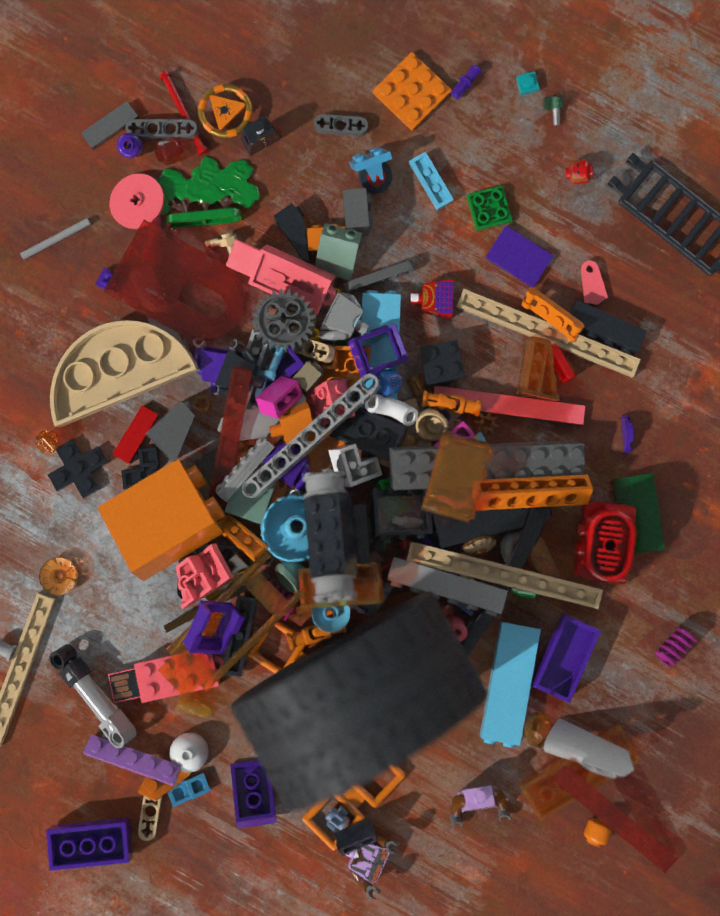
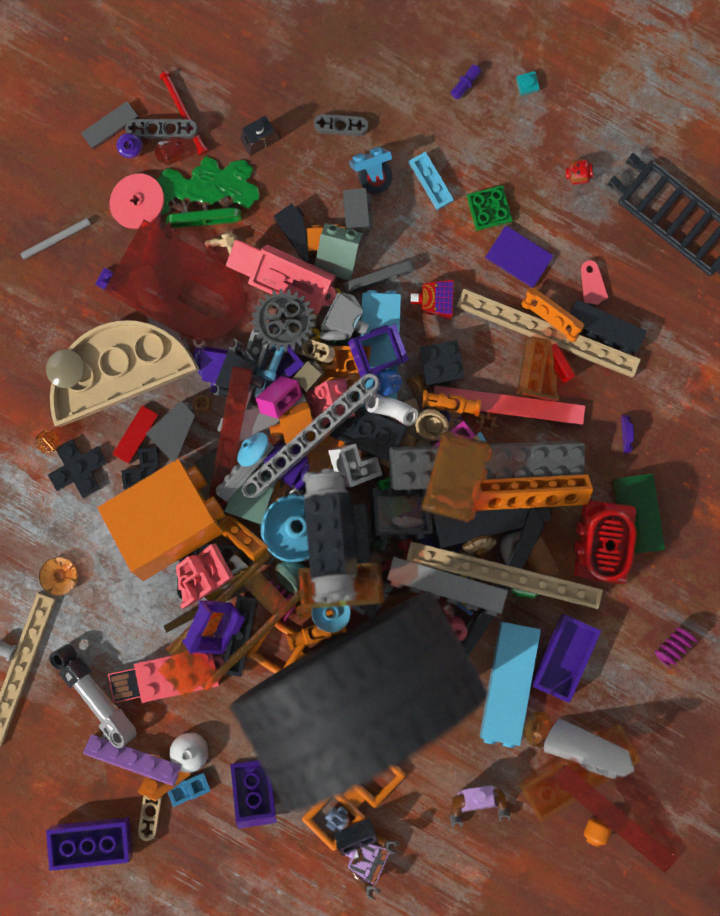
clear yellow hinge [176,694,212,718] -> none
piece [198,84,253,138] -> none
orange plate [372,52,452,131] -> none
clear green piece [542,96,563,126] -> none
none -> dark tan dish [46,349,85,388]
none -> medium azure dish [237,432,269,467]

